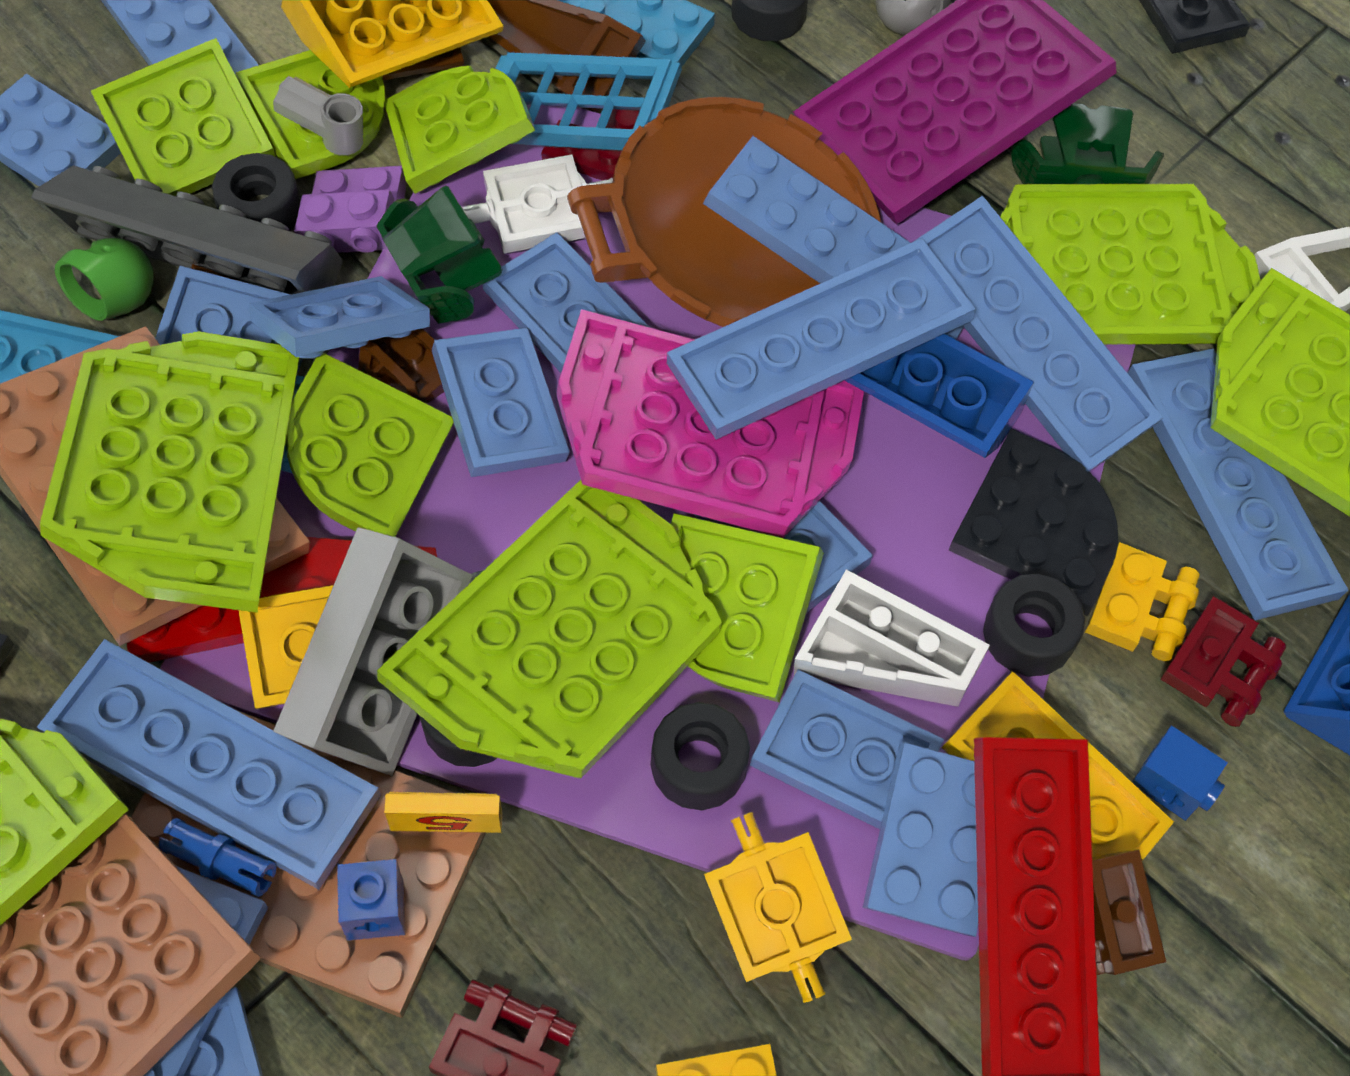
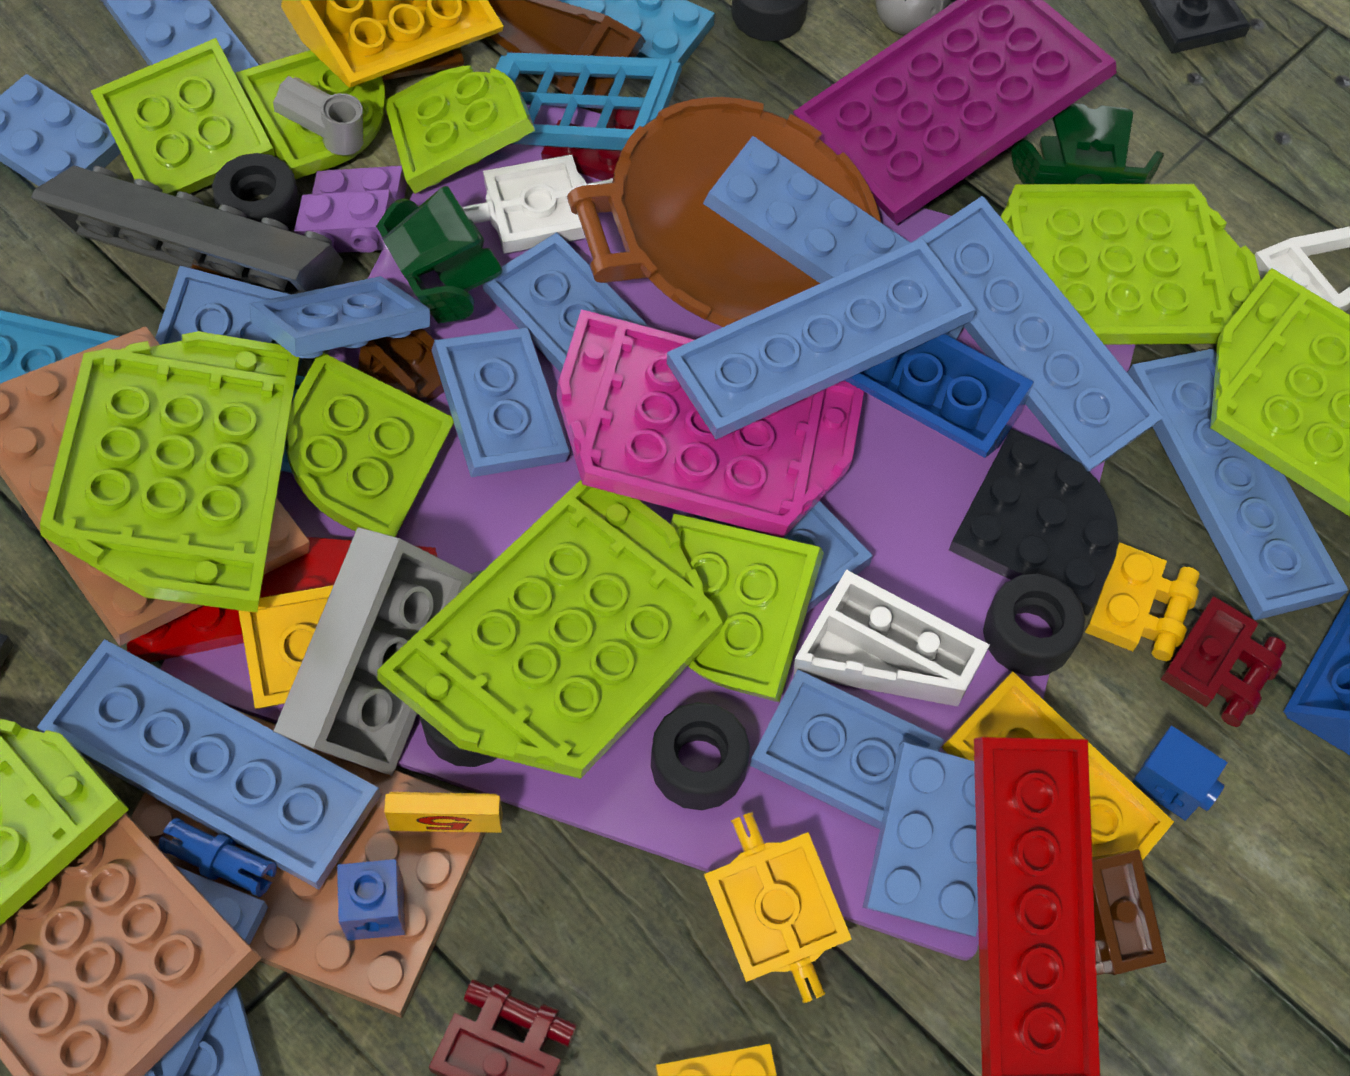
bright green helmet [54,238,154,321] -> none

